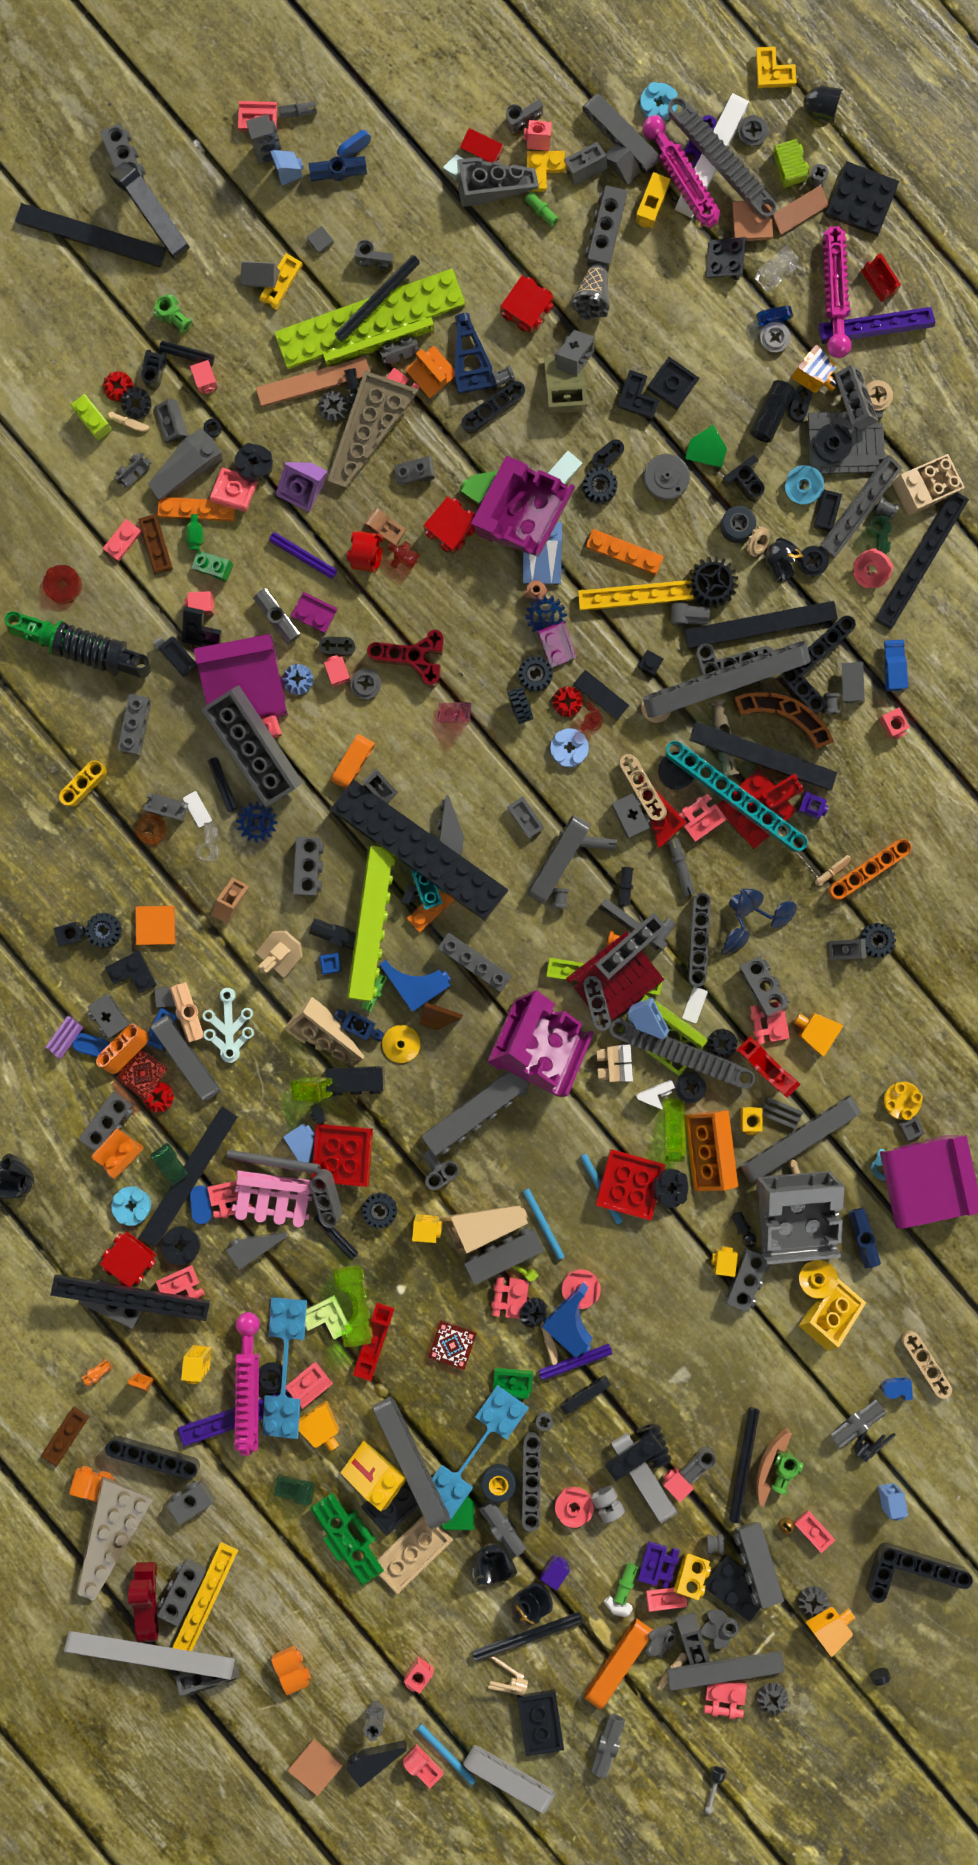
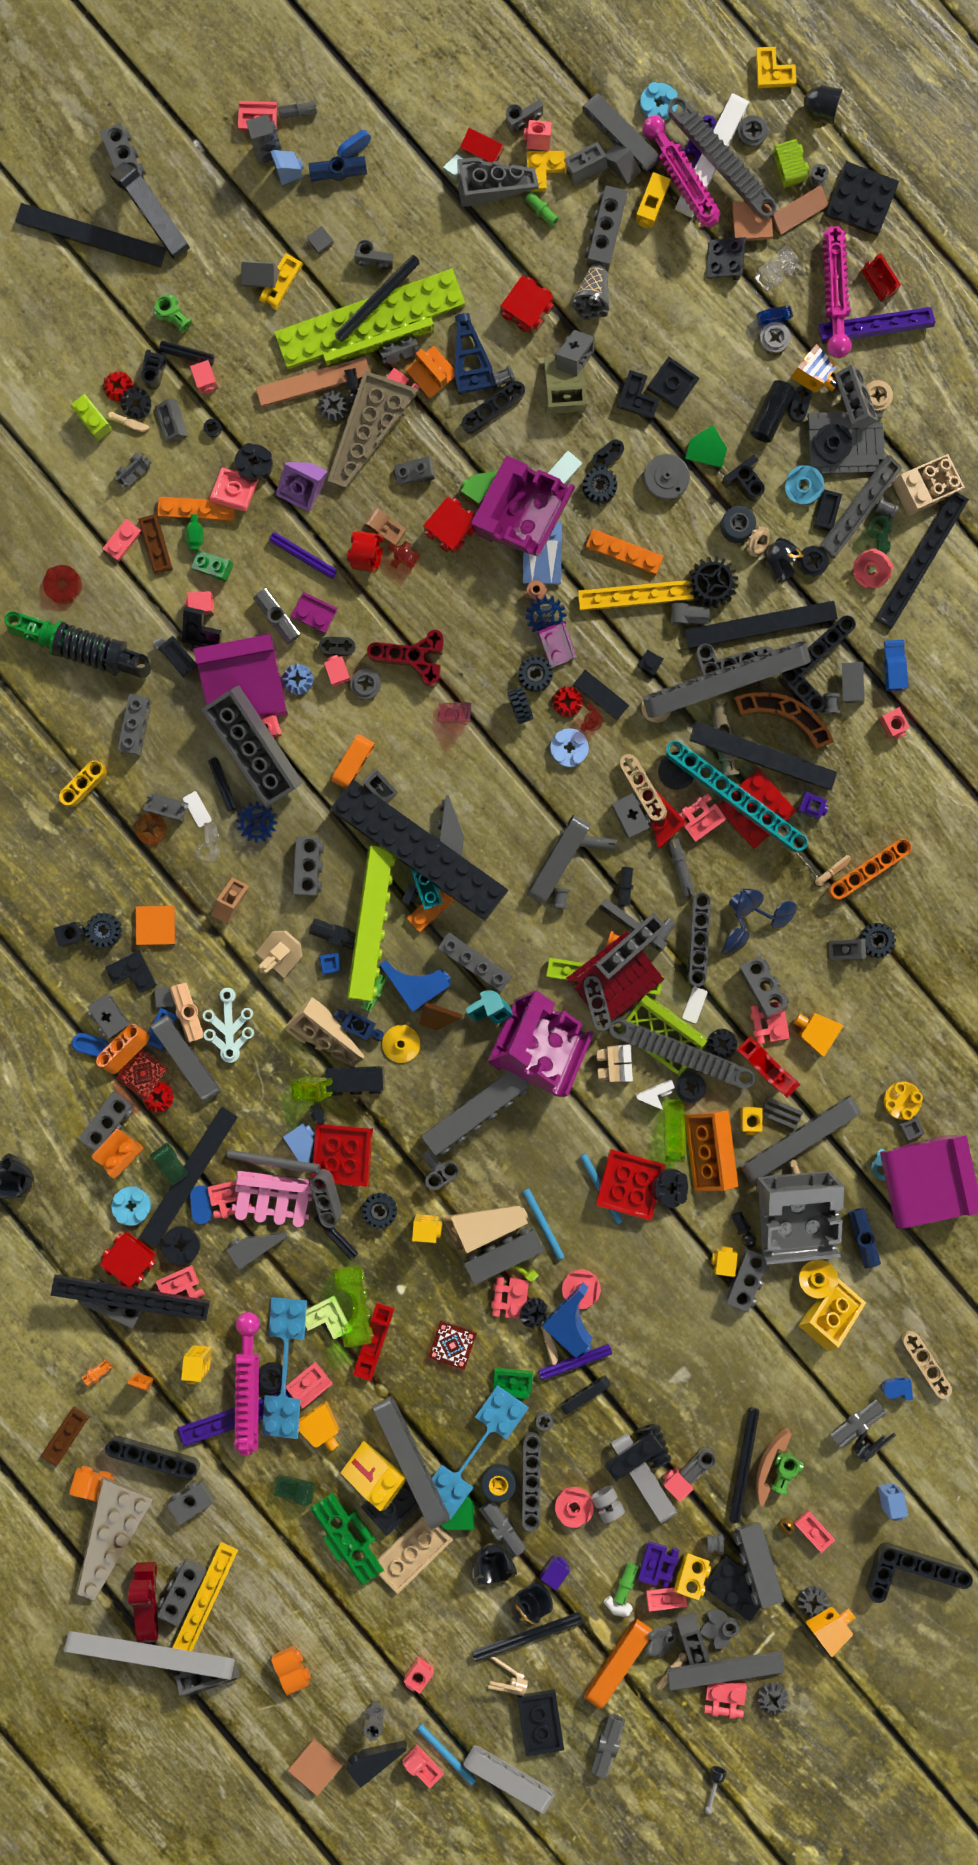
medium lavender tile [46,1016,83,1059] -> none
dark grey wedge [148,428,222,501] -> none
dark grey plate [507,796,545,839] -> none
medium blue slope [628,997,669,1039] -> none
red hinge [761,774,804,811] -> none
black tile [870,1668,891,1686] -> none
none -> teal brick [466,990,513,1025]

